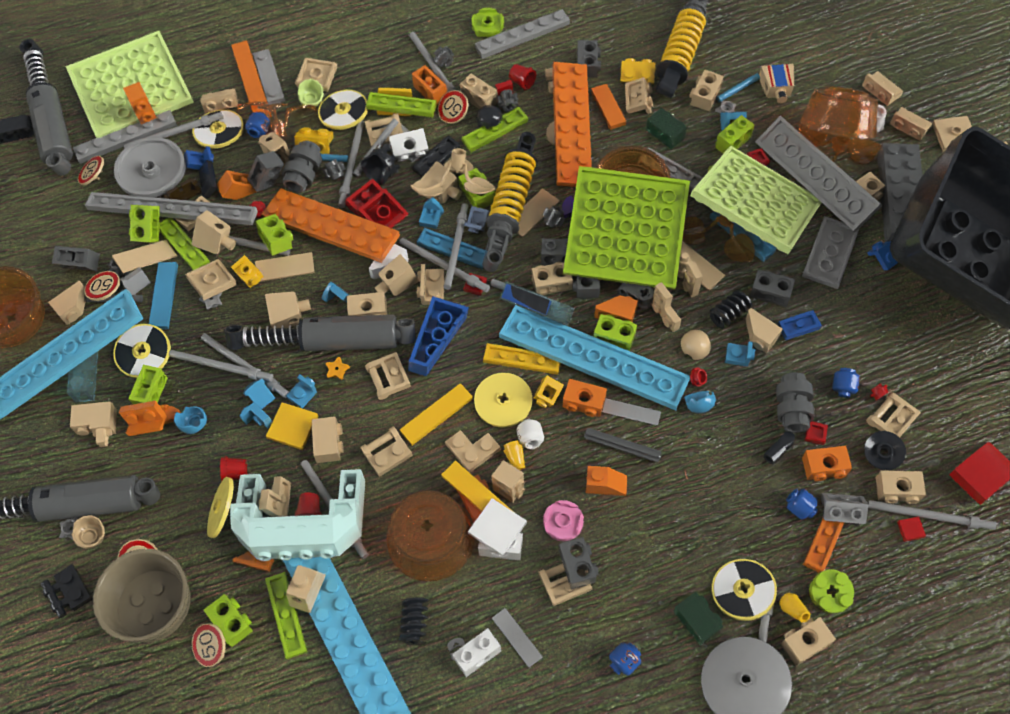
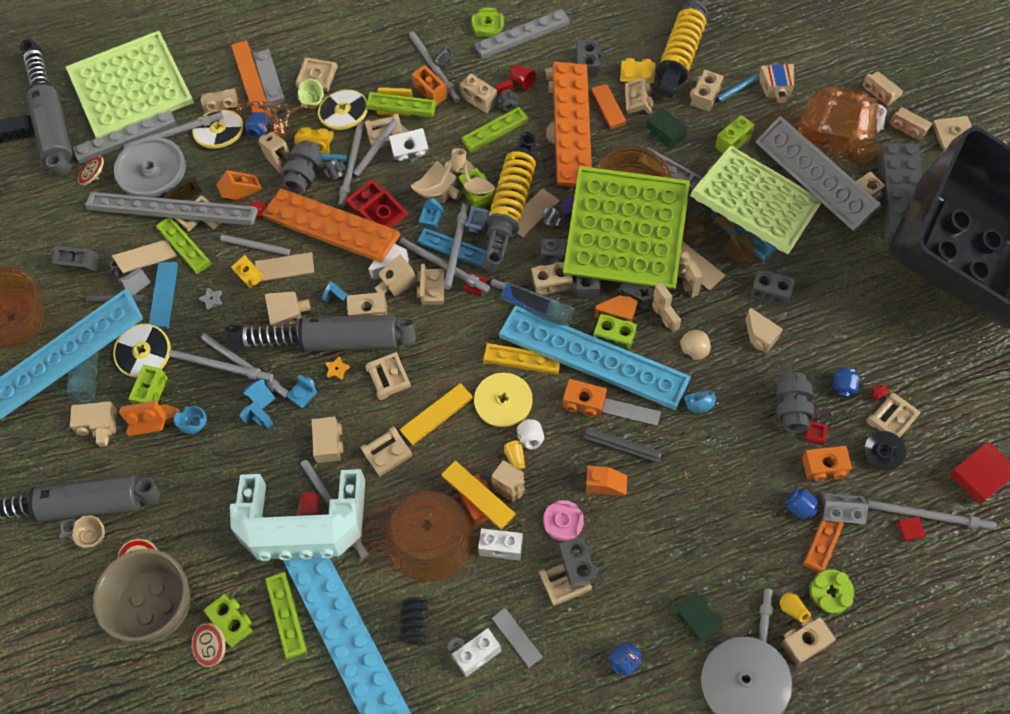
black plate [41,564,93,619] -> none
tan slope [48,280,86,325] -> none
piece [84,271,120,301] -> none
orange brick [123,82,157,125] -> none
lime brick [129,205,160,242] -> none
blue bracket [184,146,214,170] -> none
tan tile [186,259,237,301] -> none
tan torso [191,210,236,254] -> none
black tile [198,160,217,198] -> none
light yellow piece [207,477,233,538] -> none
red piece [220,456,247,482] -> none
orange tile [232,551,274,572] -> none
dark grey brick [247,151,284,192] -> none
lime brick [256,214,293,256] -> none
tan plate [259,476,291,517] -> none
yellow tile [266,402,318,450] -> none
tan torso [286,565,326,613] -> none
black hair [360,143,400,186] -> none
blue wedge [408,296,469,376] -> none
black tile [412,135,461,177] -> none
piece [438,90,469,124] -> none
tan plate [445,430,501,473] -> none
white tile [468,498,527,557] -> none
black hair [476,105,503,129] -> none
yellow brick [533,376,564,408] -> none
red plate [690,367,707,387] -> none
black piece [709,290,753,329] -> none
piece [712,559,777,621] -> none
light grey plate [715,101,736,113] -> none
dark azure tile [720,112,747,131] -> none
dark azure bracket [725,341,755,367] -> none
red tile [746,148,770,166] -> none
black bar [763,431,795,465] -> none
blue plate [777,310,822,341] -> none
light grey tile [802,216,860,289] -> none
blue bracket [867,241,898,270] -> none
tan brick [876,471,926,504] -> none

